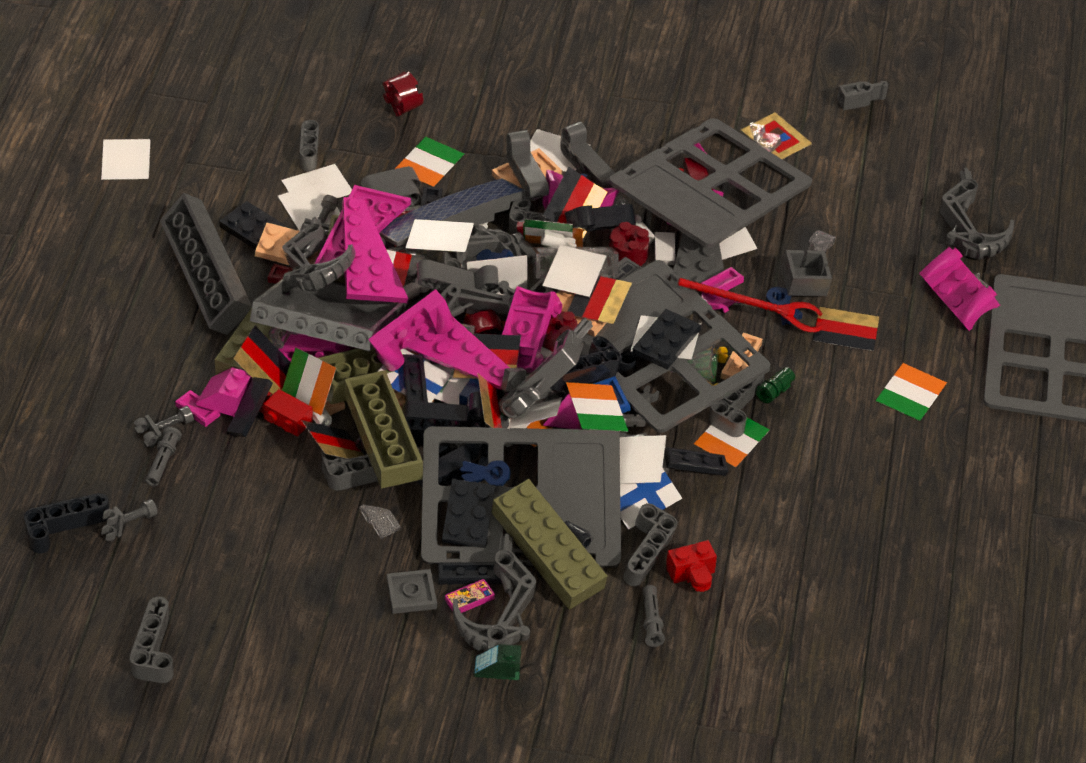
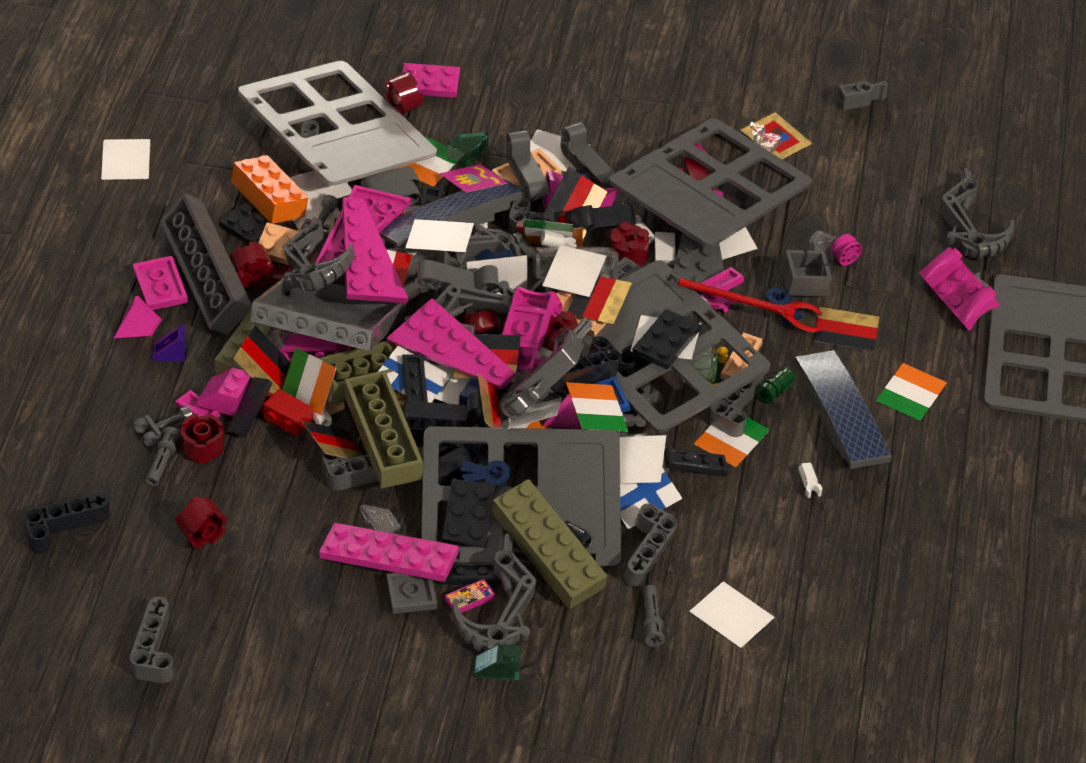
dark grey bar [101,499,157,541] -> none
dark pink piece [368,289,455,371] -> none
dark grey plate [501,368,526,391] -> none
red brick [666,540,717,592] -> none
none -> dark pink slope [113,296,162,339]
none -> dark pink plate [133,256,188,310]
none -> dark purple slope [152,324,186,361]
none -> dark red brick [175,496,228,548]
none -> dark red brick [181,414,224,464]
none -> dark red brick [229,242,275,290]
none -> orange brick [231,155,309,224]
none -> light grey door [238,61,437,186]
none -> dark pink plate [319,523,459,582]
none -> dark pink plate [403,63,460,98]
none -> dark pink sticker [439,164,507,193]
none -> clear green slope [447,132,489,168]
none -> white sticker [690,581,775,648]
none -> slope [795,350,892,469]
none -> white bar [798,463,822,498]
none -> dark pink wheel [830,234,862,266]

